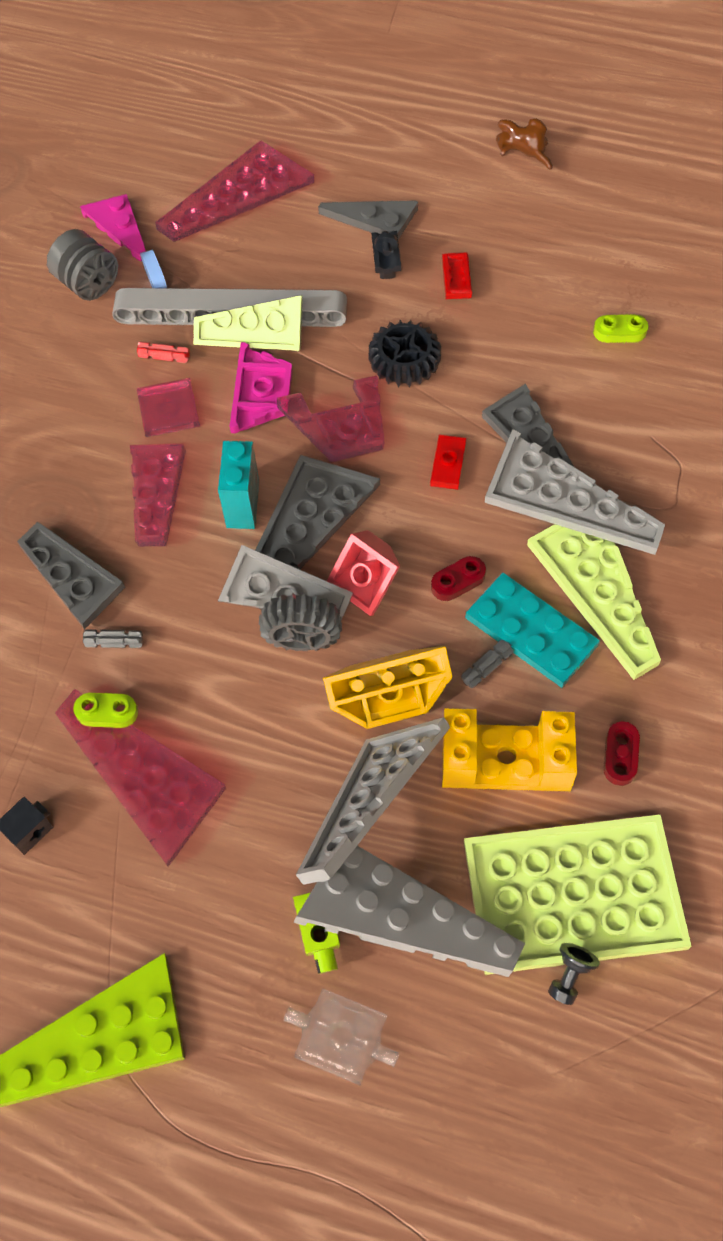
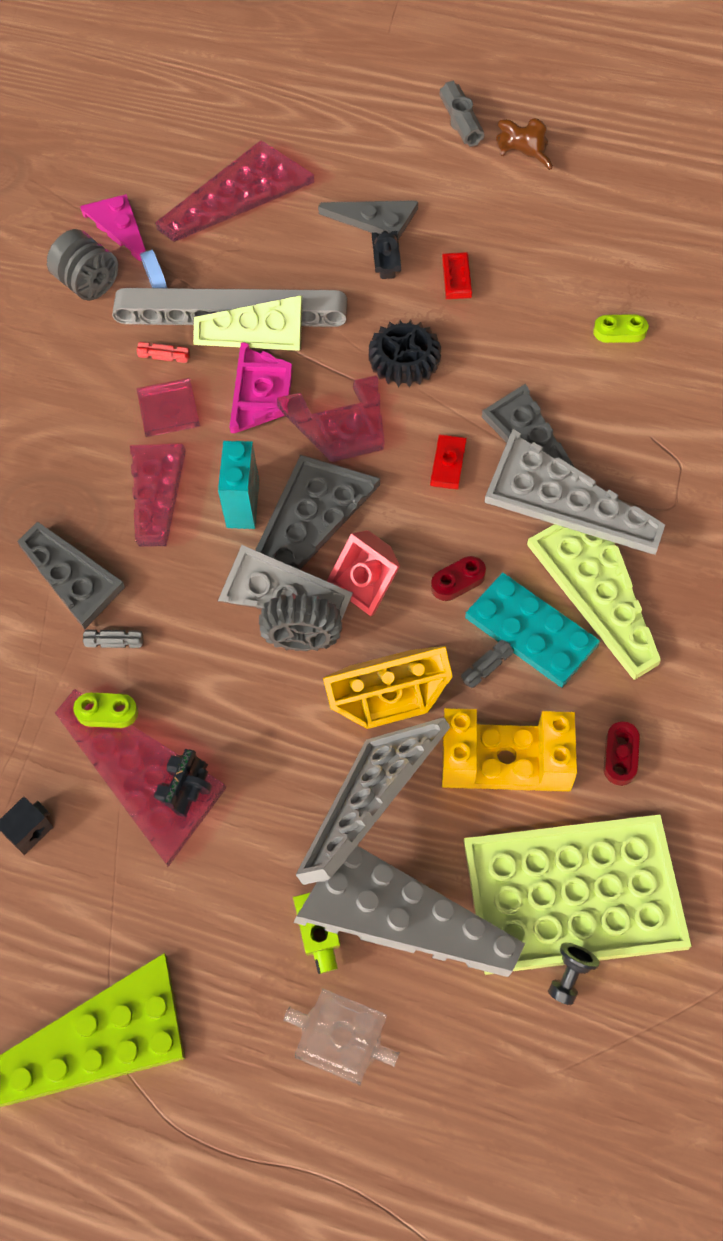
none -> black hips [154,749,212,817]
none -> dark grey piece [439,81,484,147]

